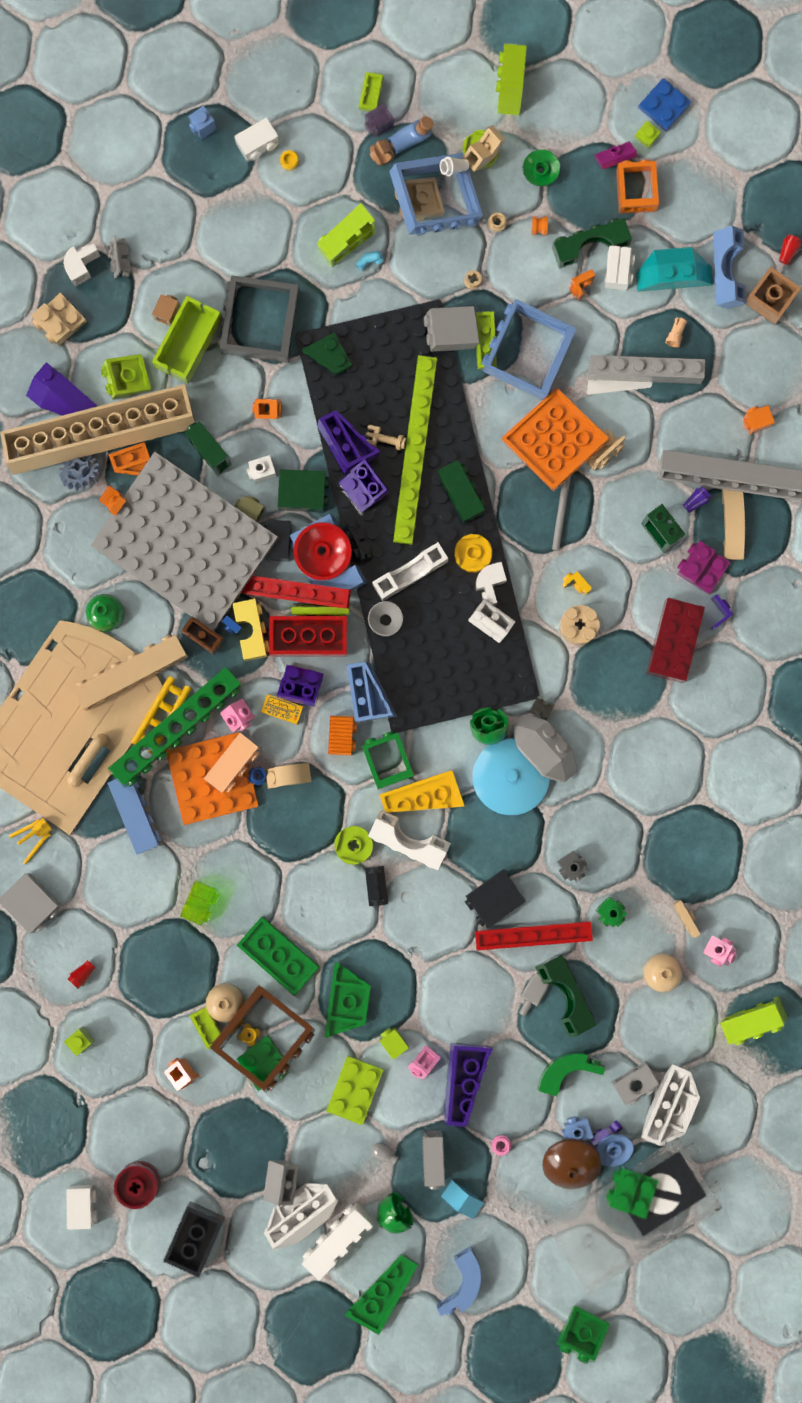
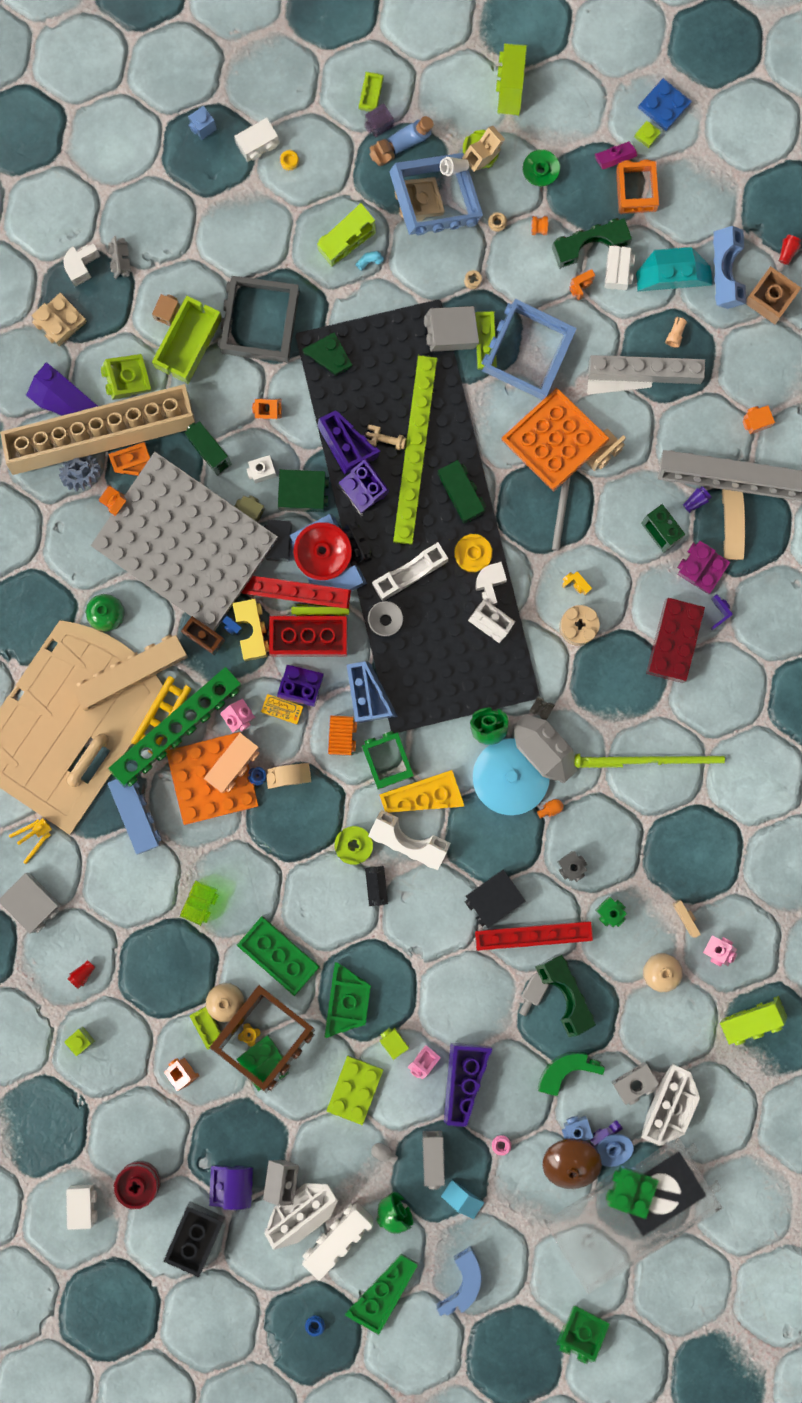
none -> dark purple brick [209,1165,253,1210]
none -> blue plate [305,1315,325,1336]
none -> orange cylinder [537,799,564,819]
none -> lime bar [574,753,725,768]

